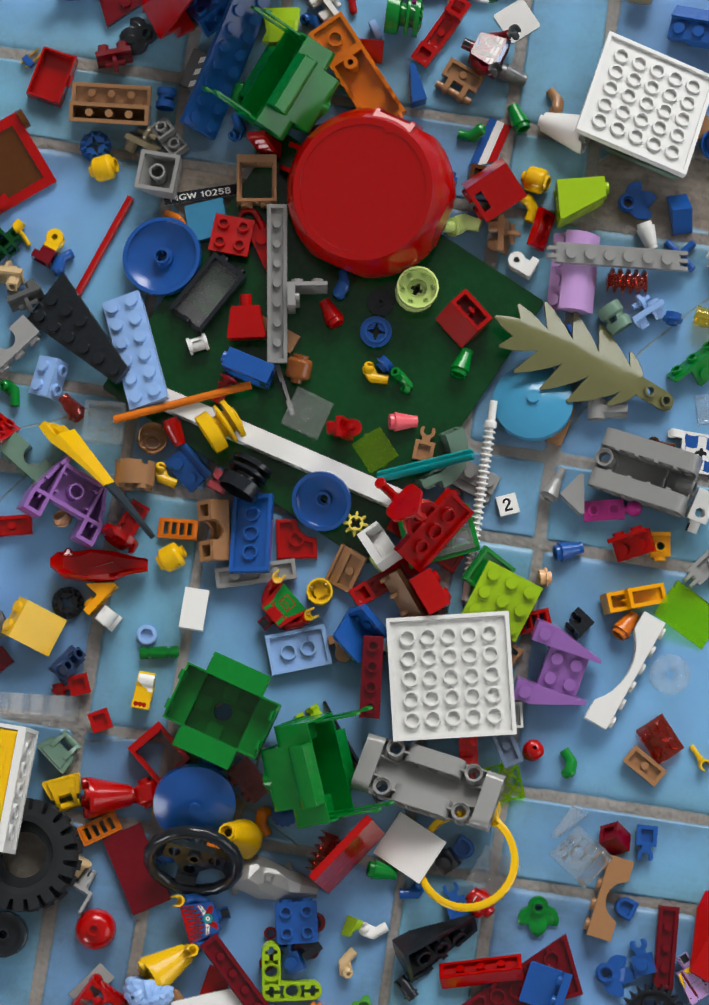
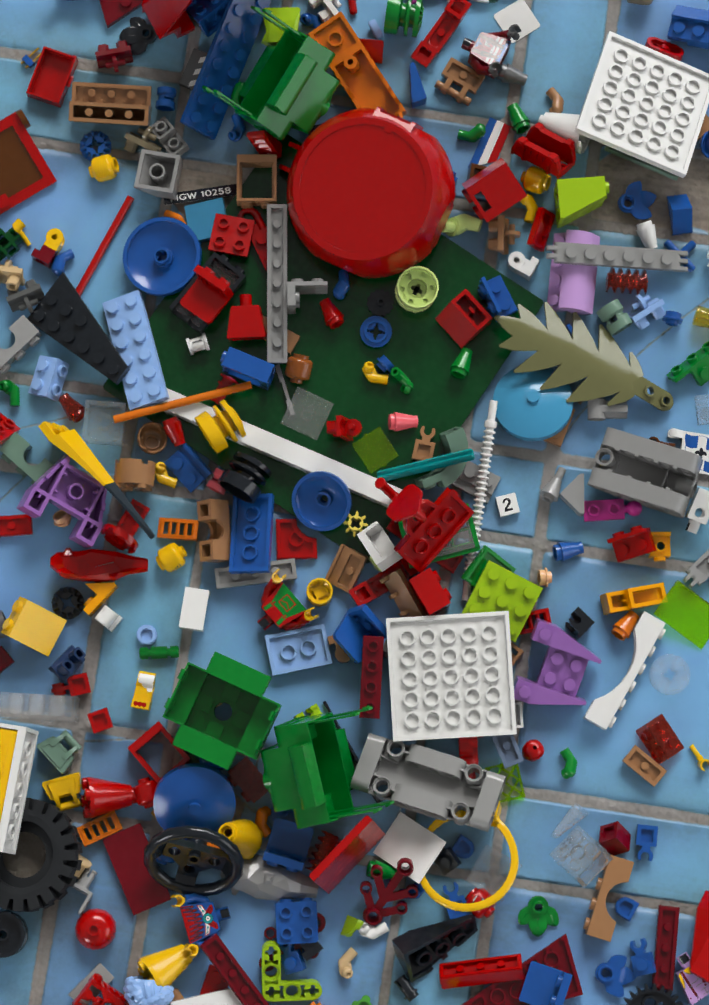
none -> red bracket [180,264,234,324]
none -> blue bracket [262,817,314,872]
none -> dark red plant [360,858,418,925]
none -> blue bracket [477,275,518,322]
none -> red piece [511,122,576,179]
none -> red plate [645,37,684,61]

